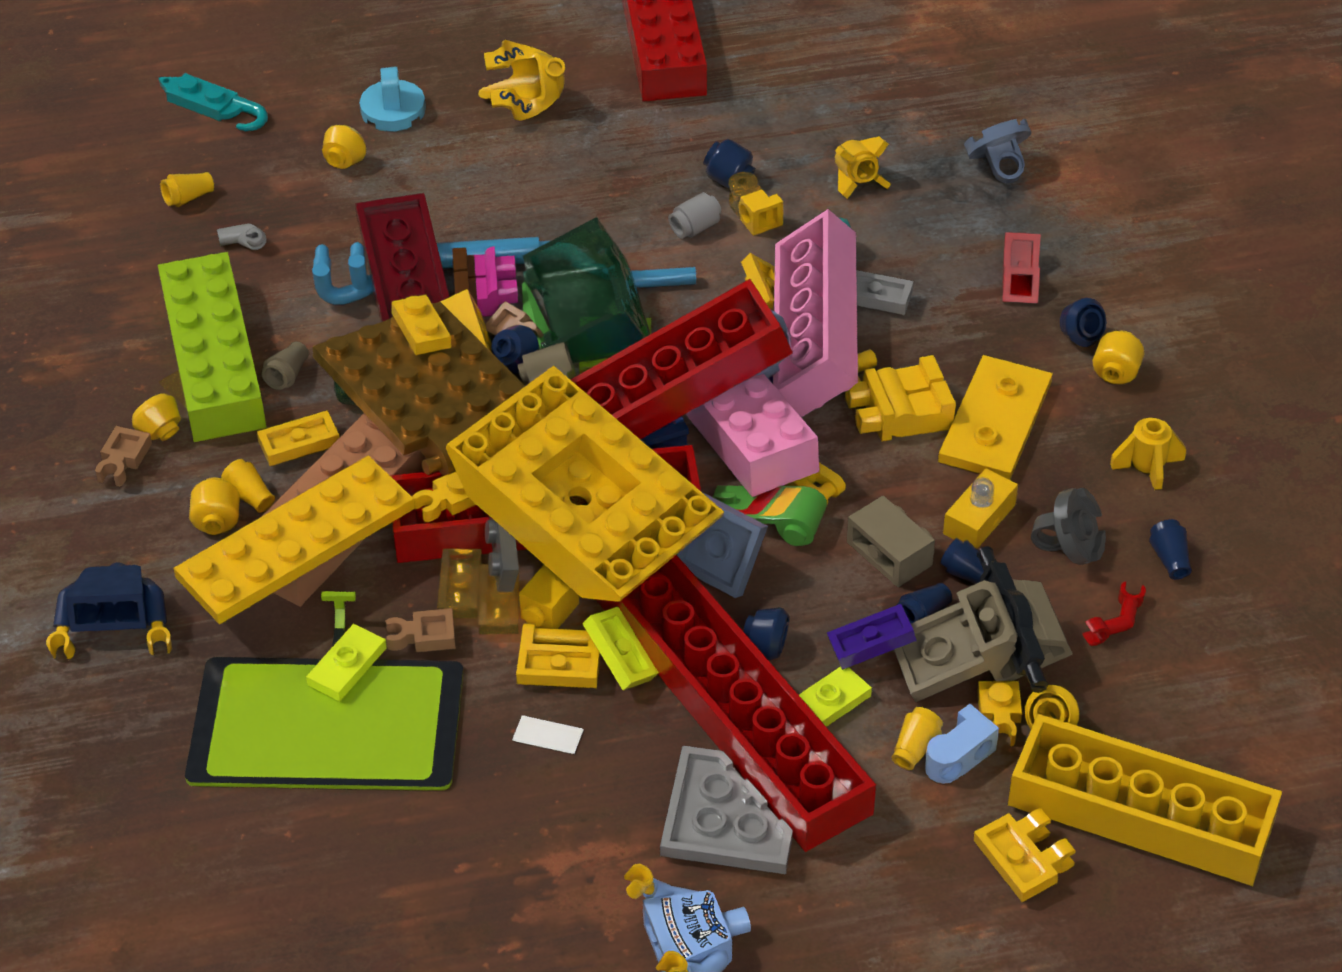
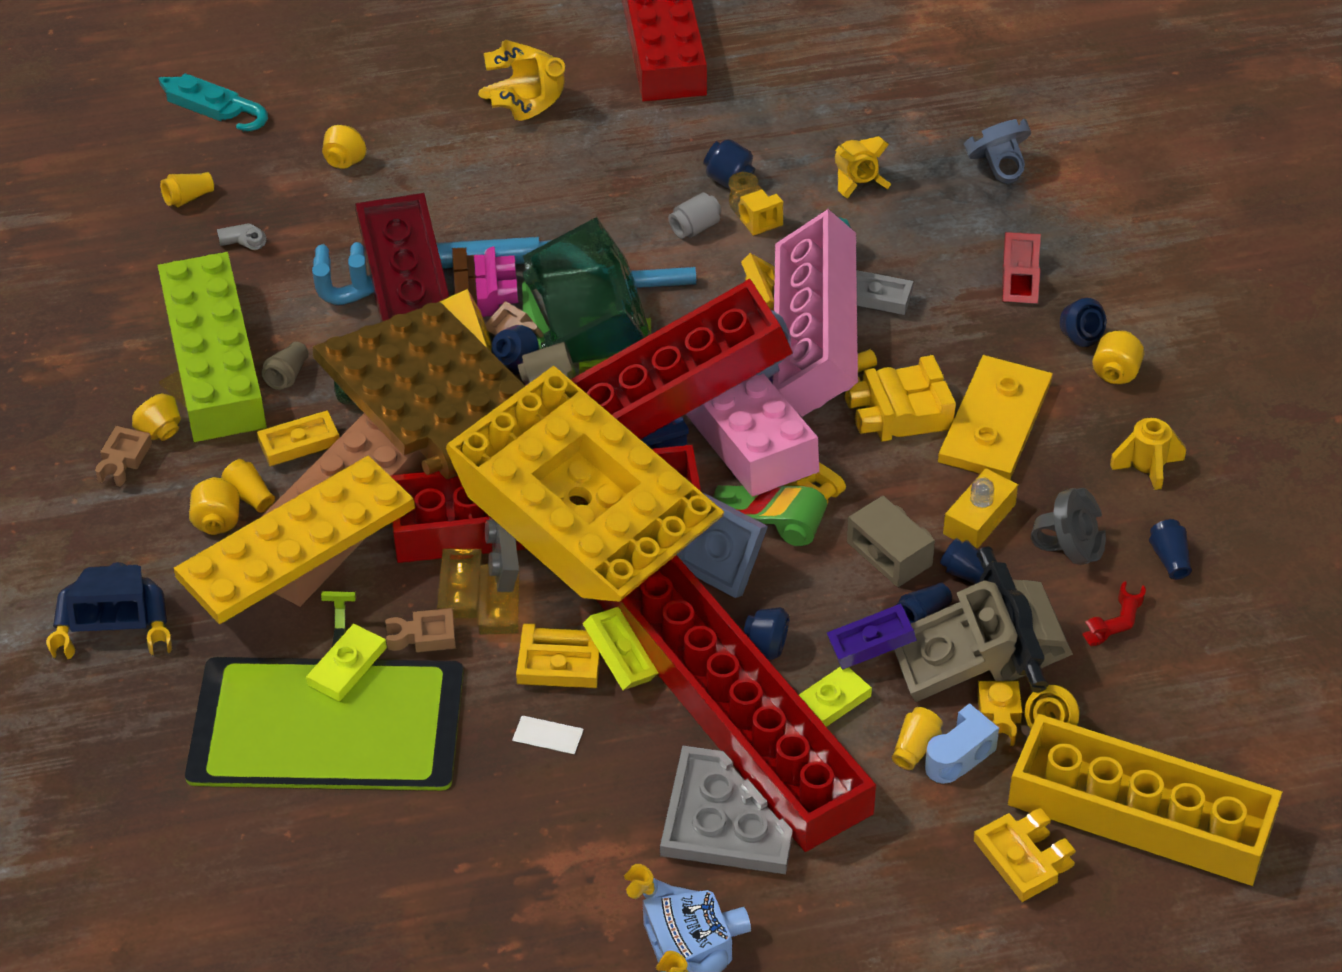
medium azure tile [359,67,426,132] -> none
yellow plate [391,295,451,355] -> none
yellow plate [412,472,476,522] -> none
yellow brick [519,565,579,629] -> none

